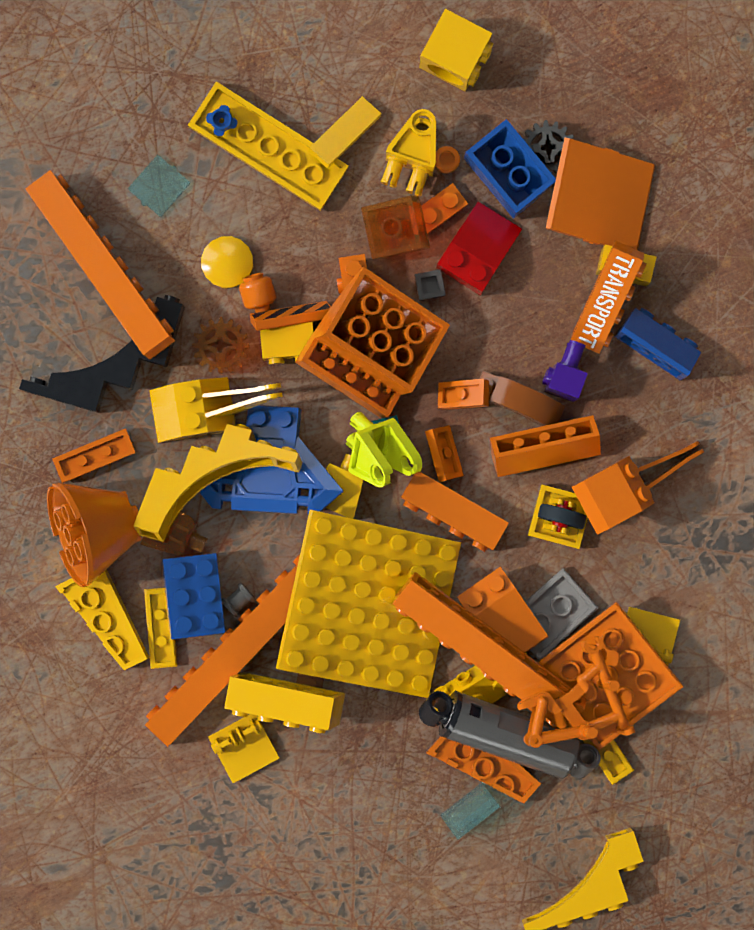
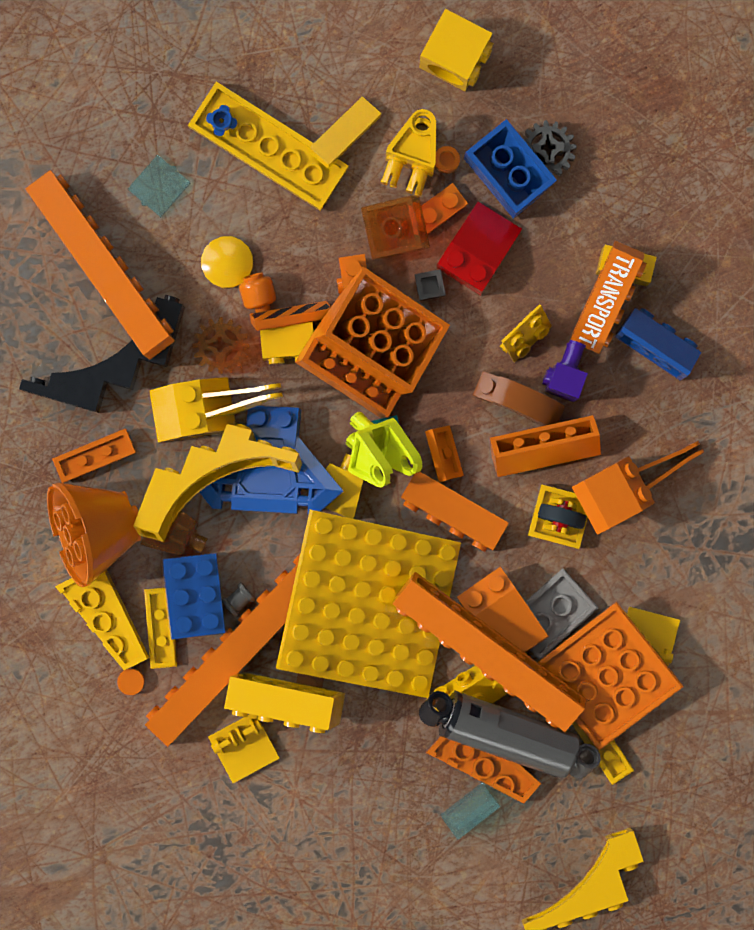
orange plate [438,379,489,410] -> none
orange piece [517,636,636,748] -> none
orange piece [546,138,655,250] -> none
none -> orange tile [117,668,145,695]
none -> yellow hinge [500,304,552,363]

